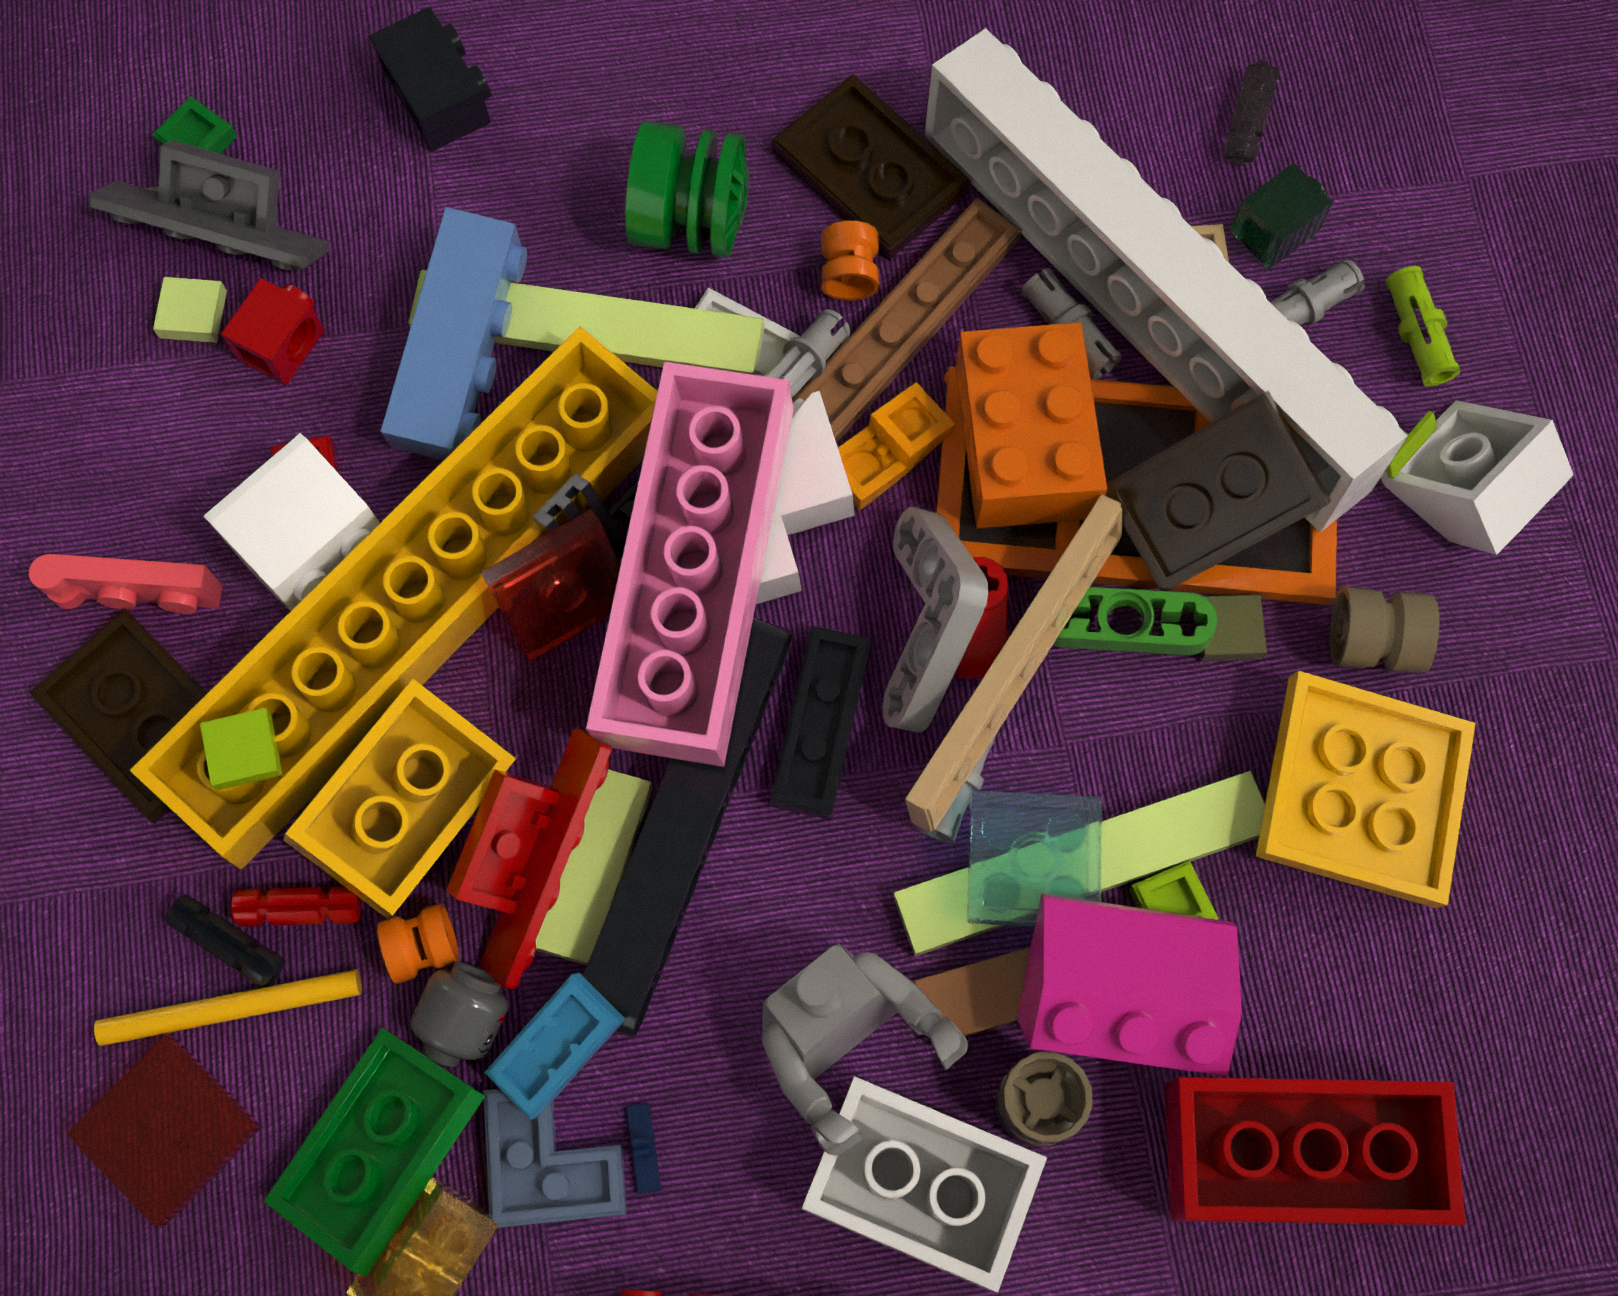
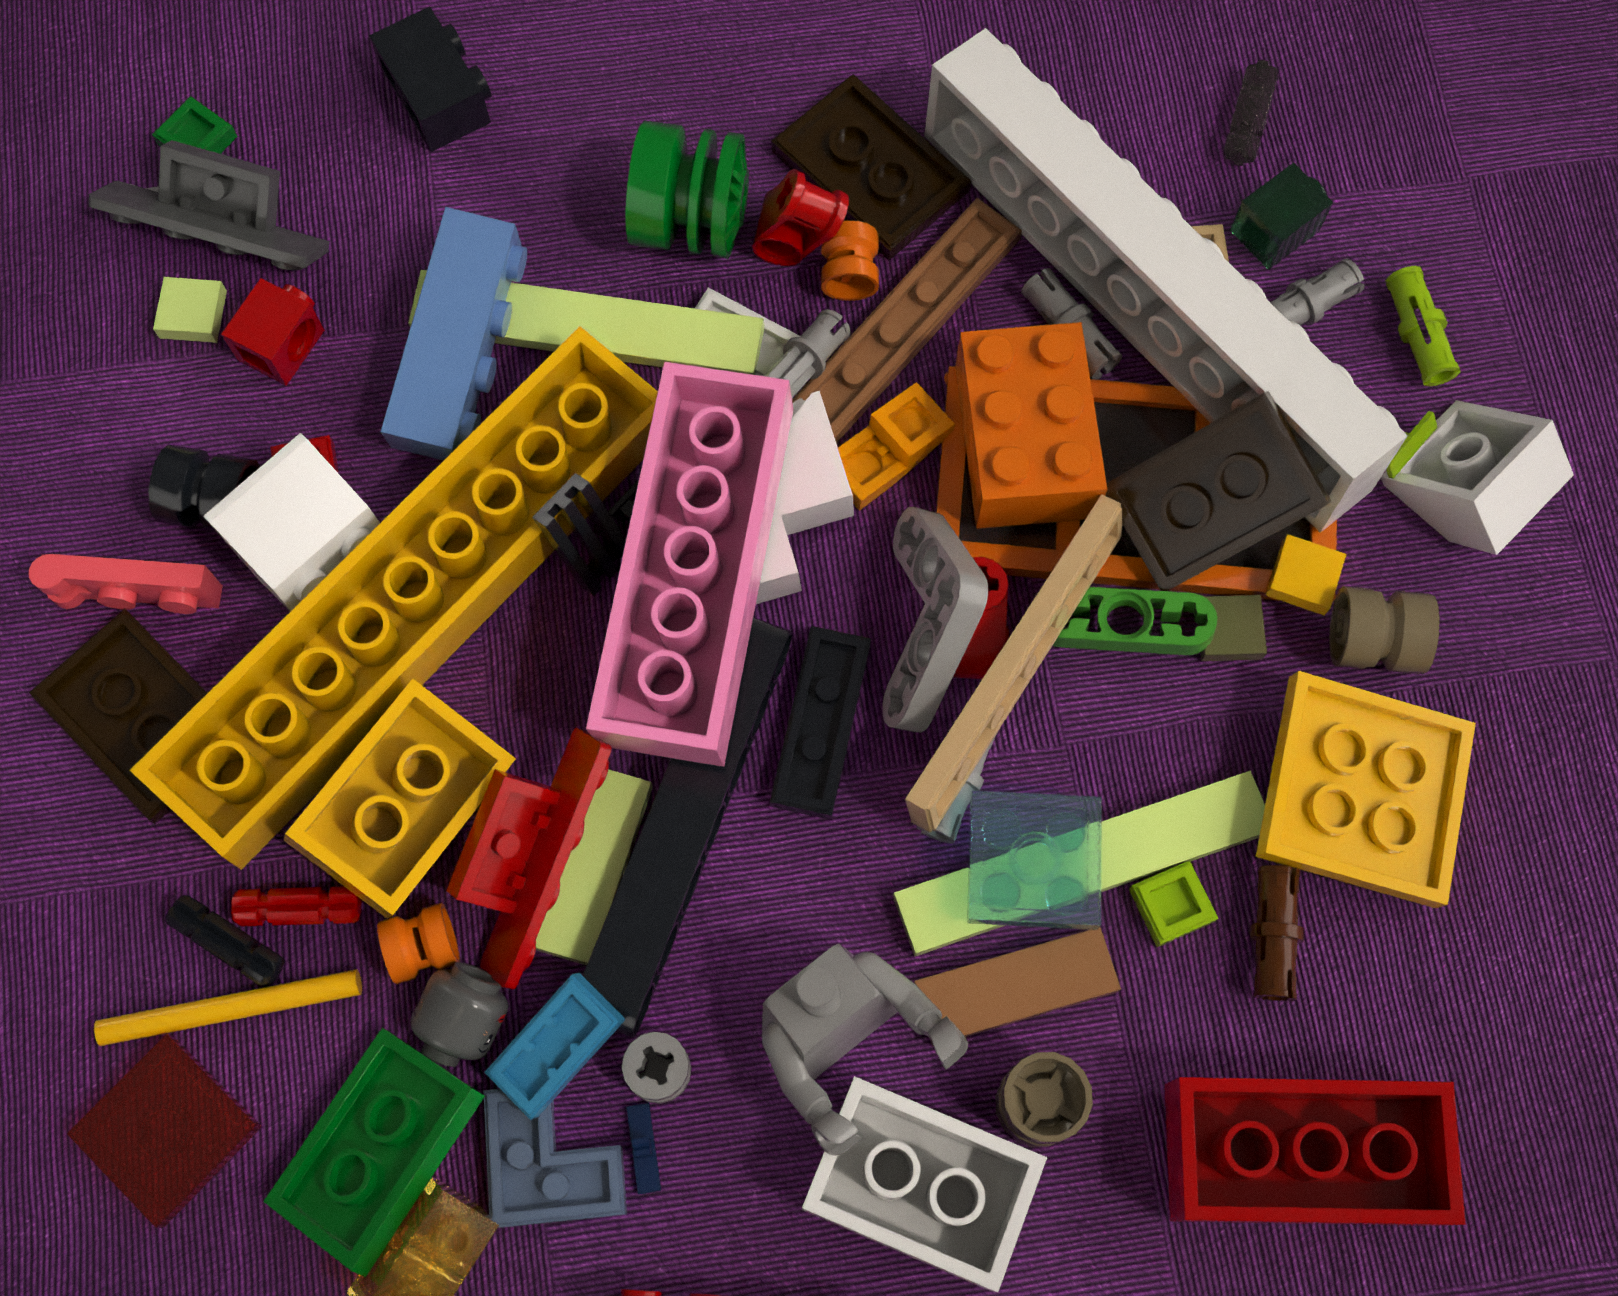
lime tile [200,708,283,791] -> none
clear red tile [480,509,620,661] -> none
dark pink slope [1016,893,1242,1077] -> none
none -> black wheel [148,444,260,532]
none -> light grey wheel [622,1032,692,1104]
none -> red piece [752,169,849,266]
none -> reddish brown pin [1250,865,1304,1002]
none -> yellow tile [1266,534,1346,616]

